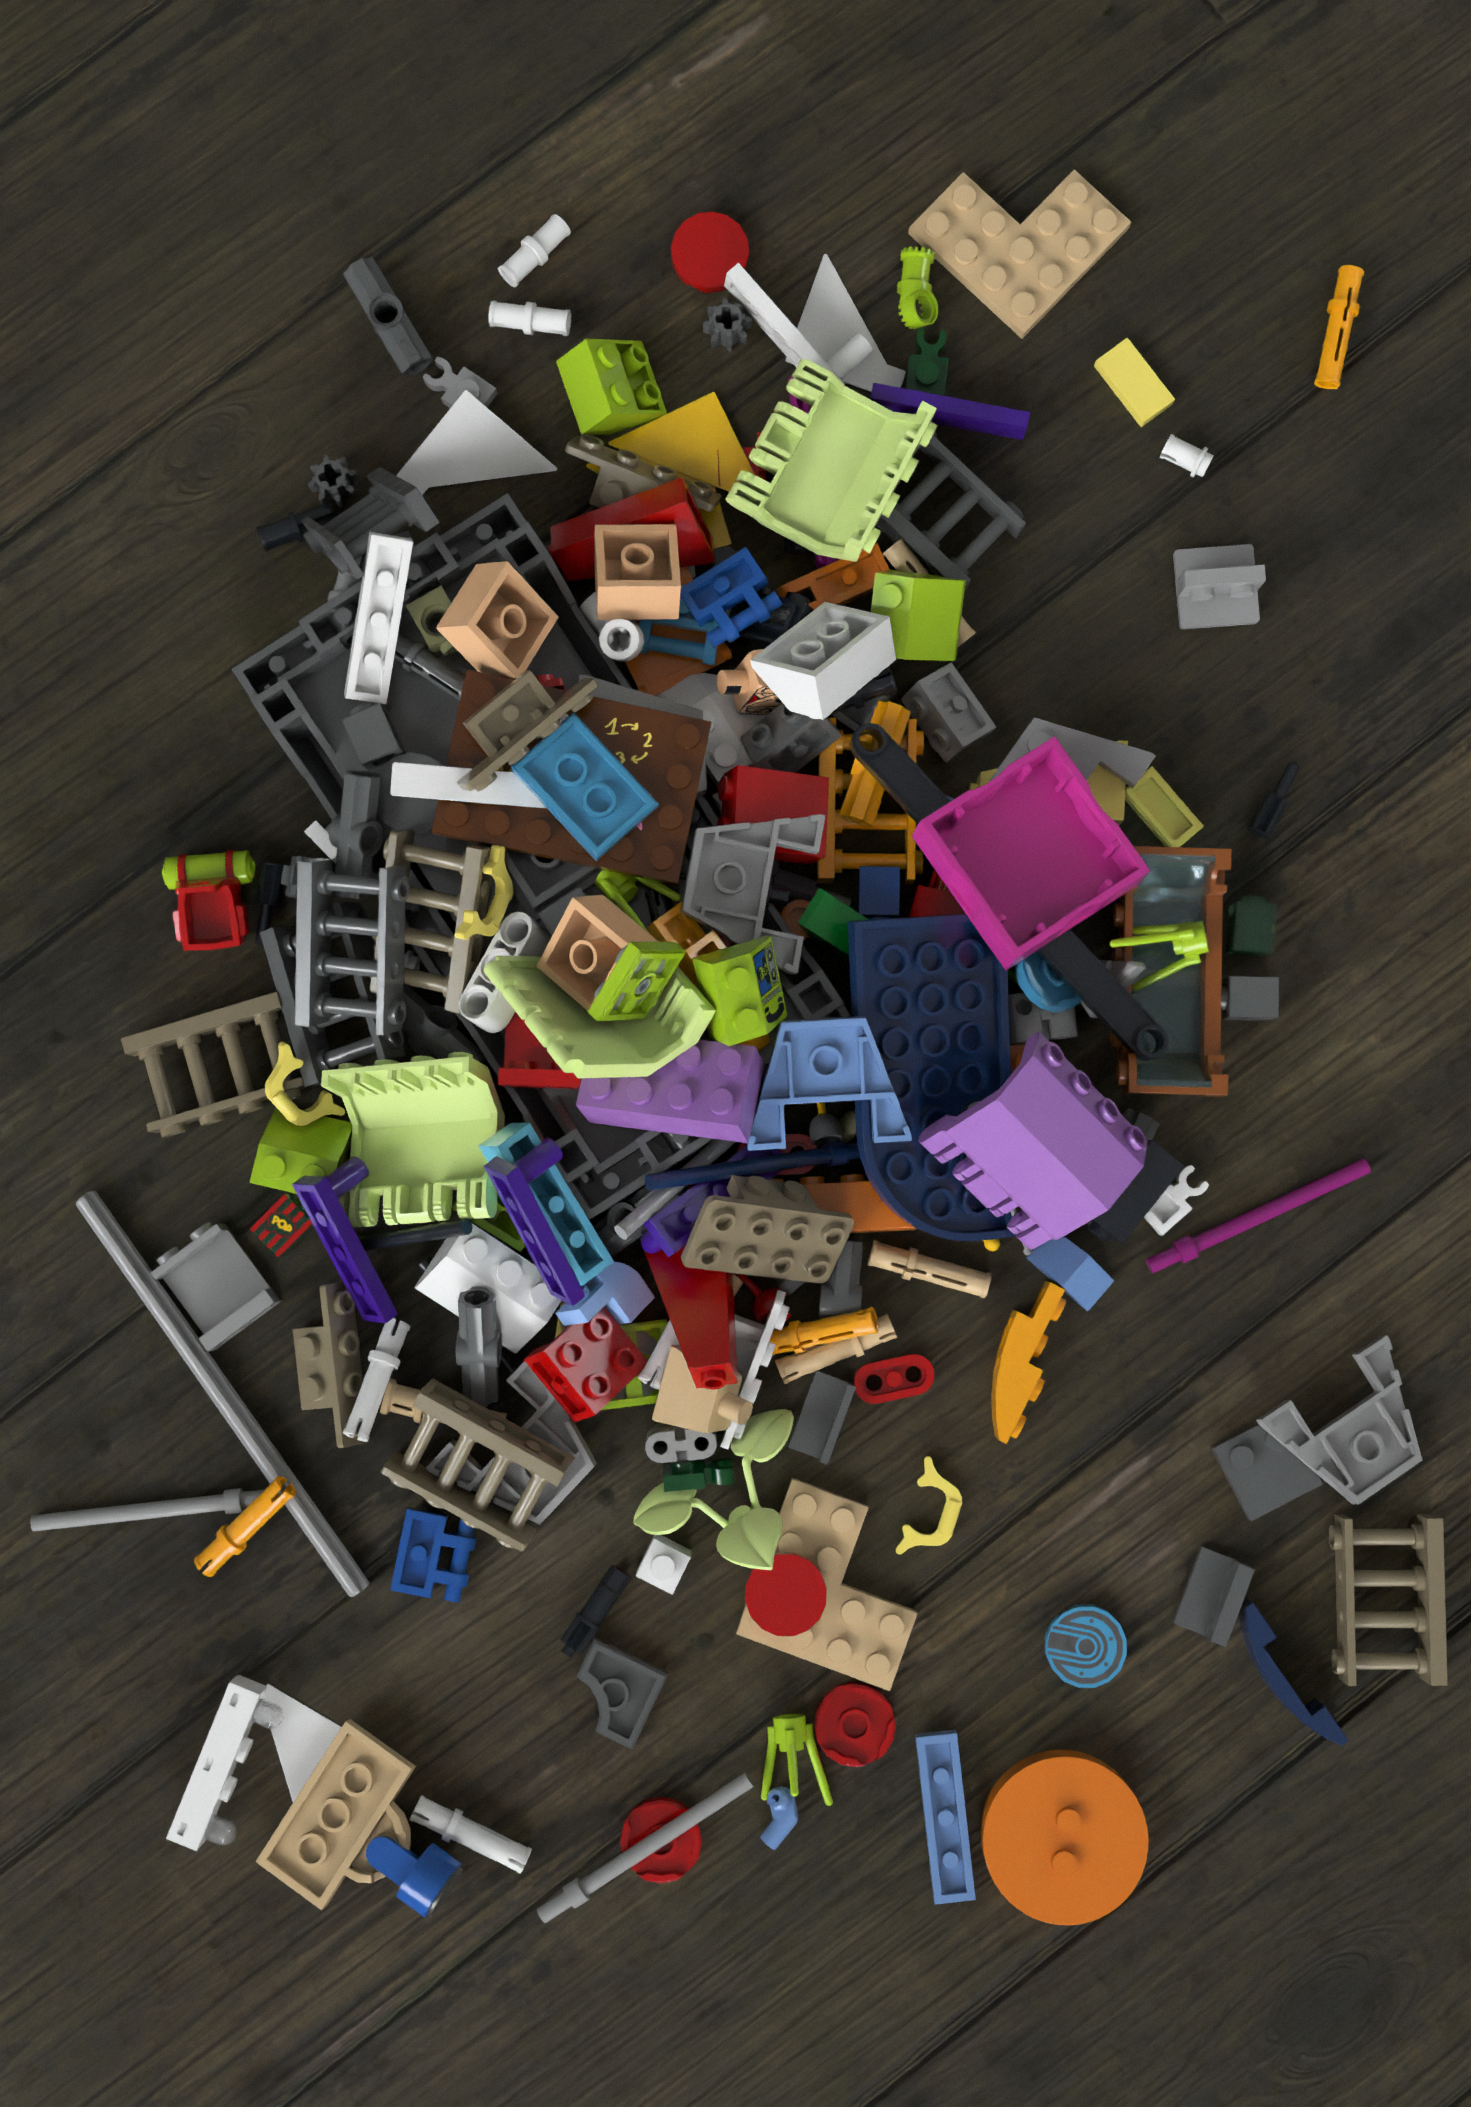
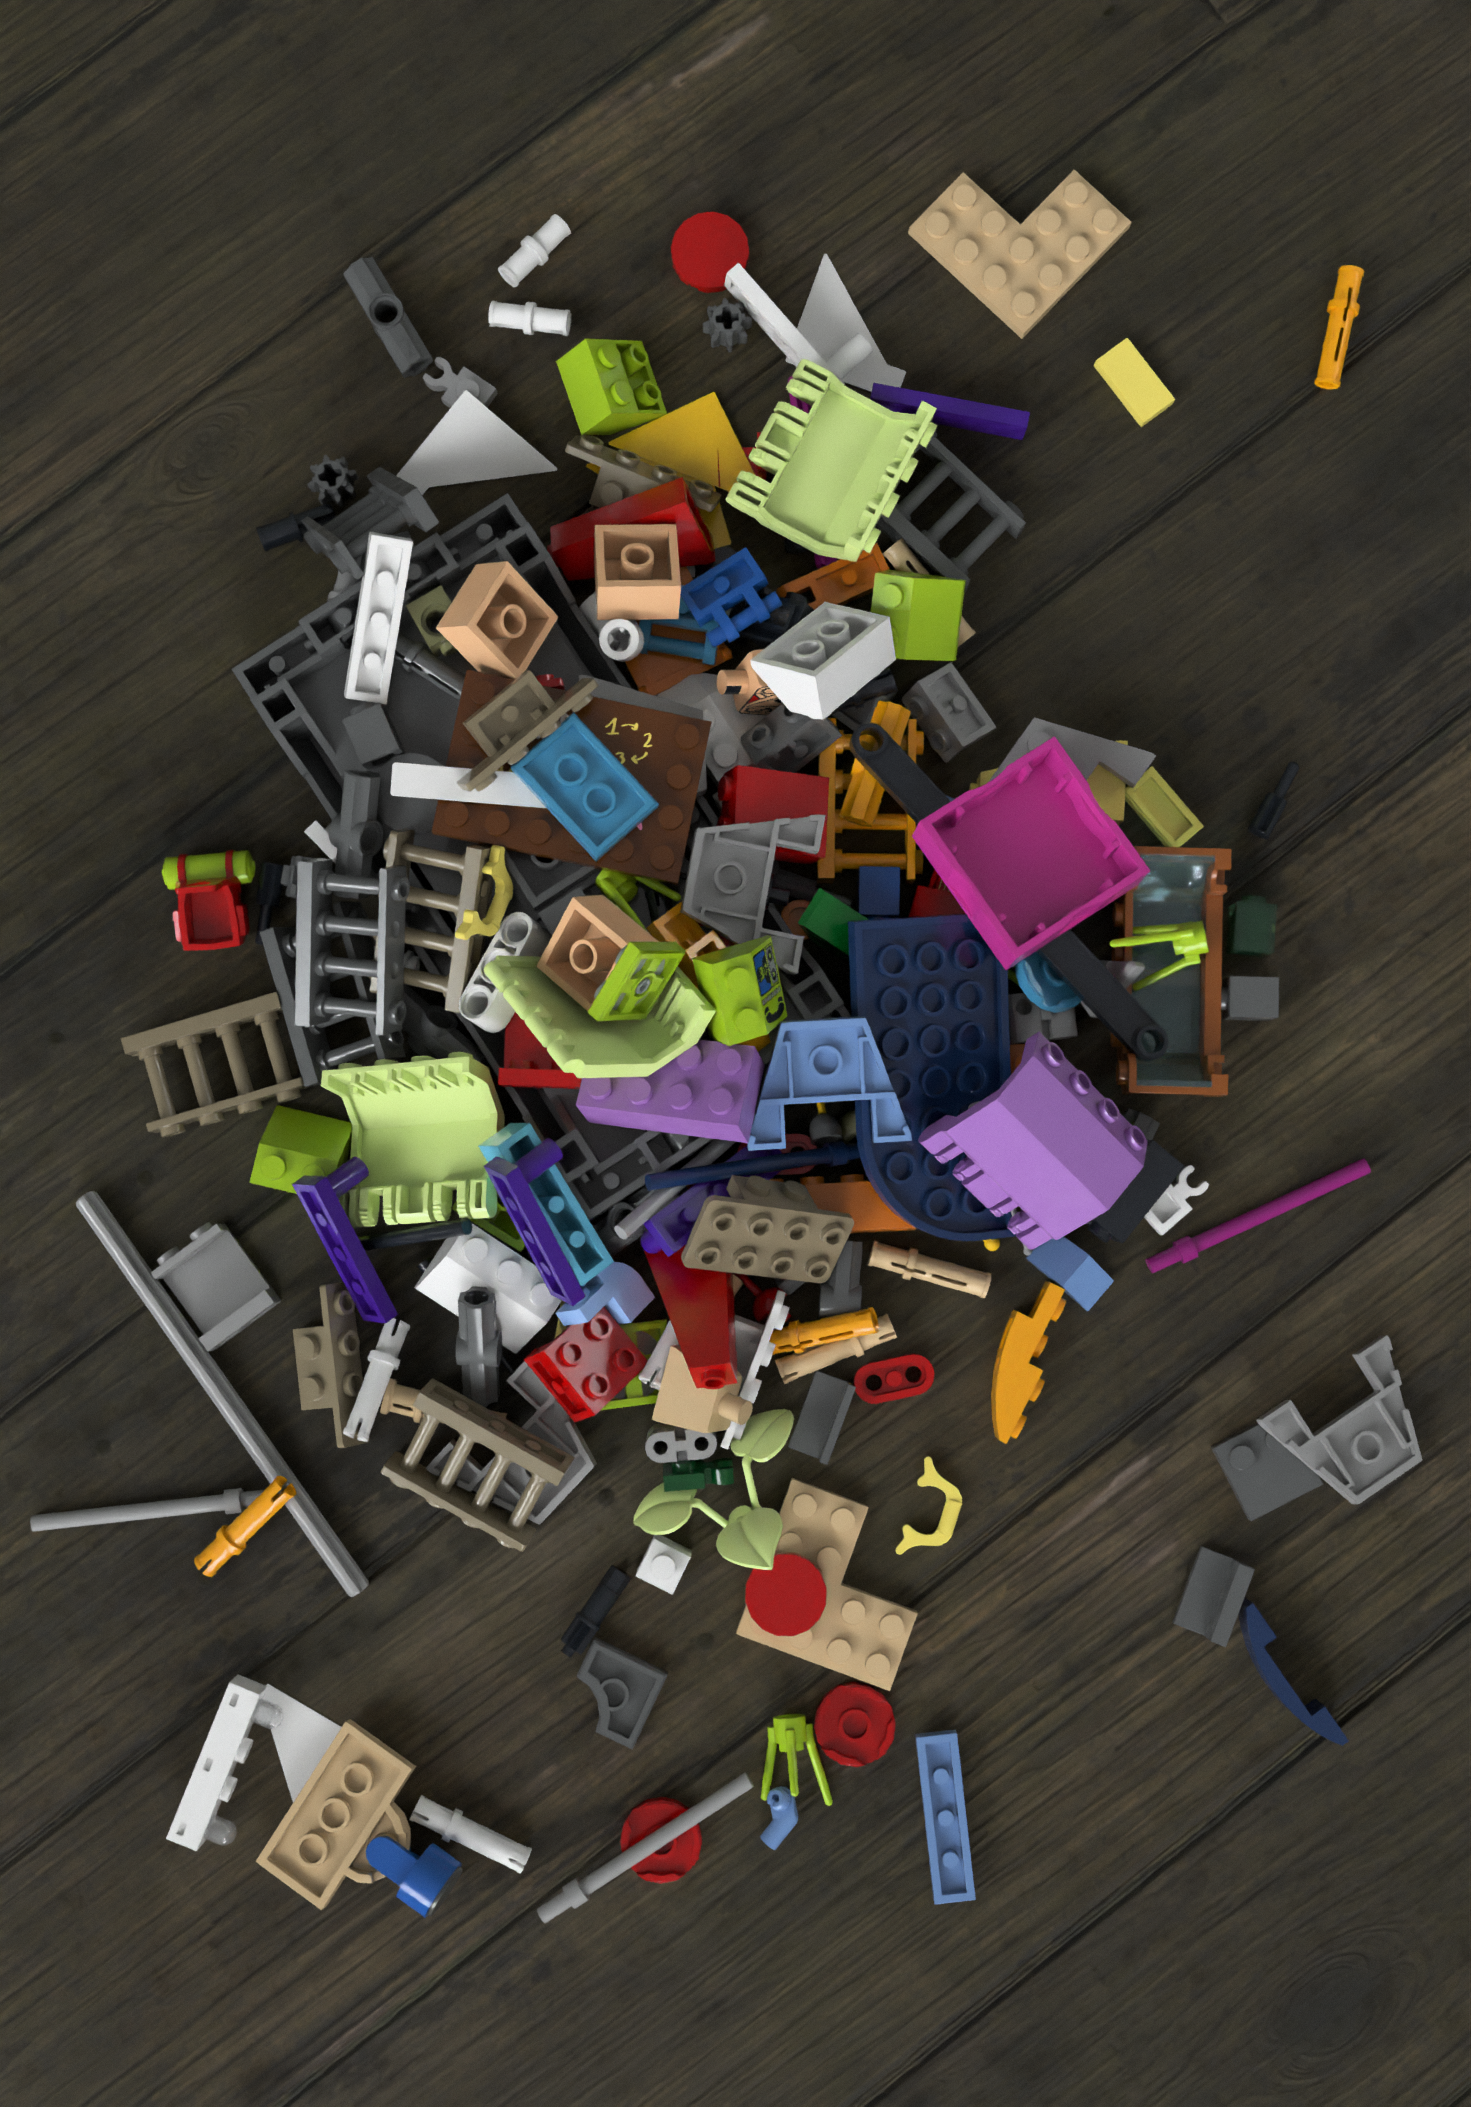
brick [250,1194,315,1258] -> none
light yellow helmet [265,1042,345,1126] -> none
blue plate [390,1507,477,1602] -> none
lime connector [897,246,938,329] -> none
dark green plate [905,328,949,396] -> none
orange brick [980,1749,1149,1925] -> none
tile [1045,1604,1127,1688] -> none
white pin [1159,434,1214,478] -> none
light grey bracket [1173,544,1266,629] -> none
dark tan fence [1329,1513,1448,1686] -> none

